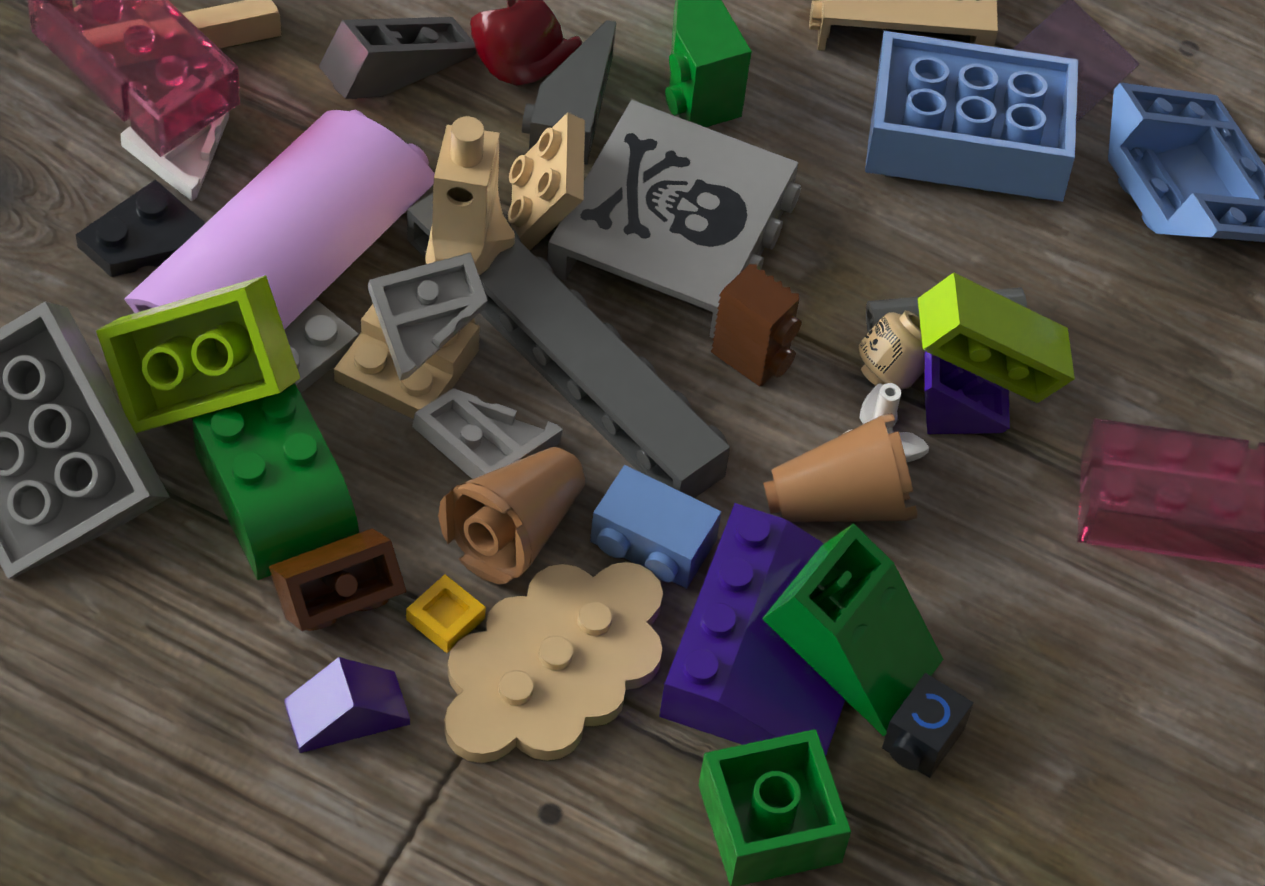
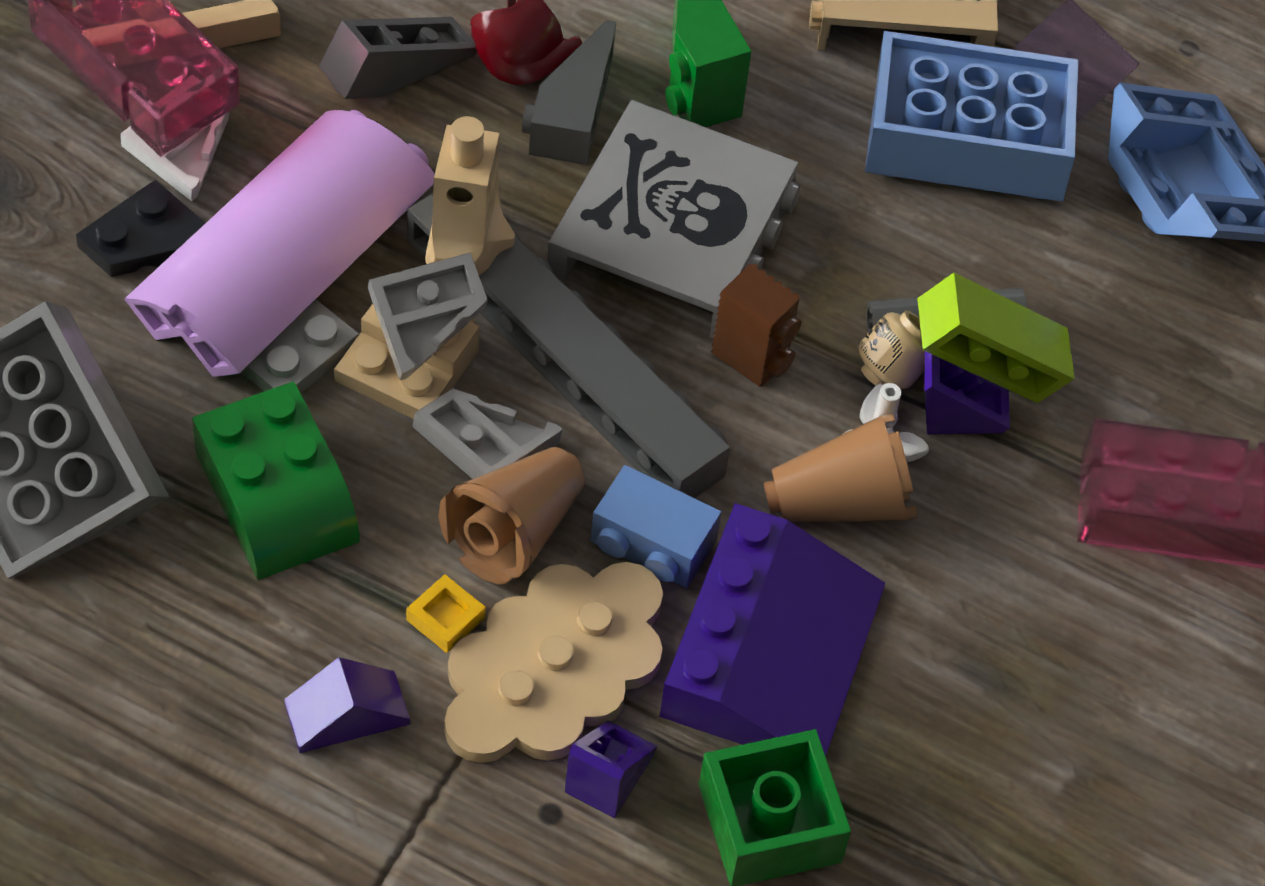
lime brick [96,275,301,433] -> none
reddish brown brick [269,528,407,631] -> none
tan plate [508,112,585,251] -> none
green slope [762,523,944,736] -> none
black brick [882,673,974,778] -> none
none -> dark purple slope [564,721,658,818]

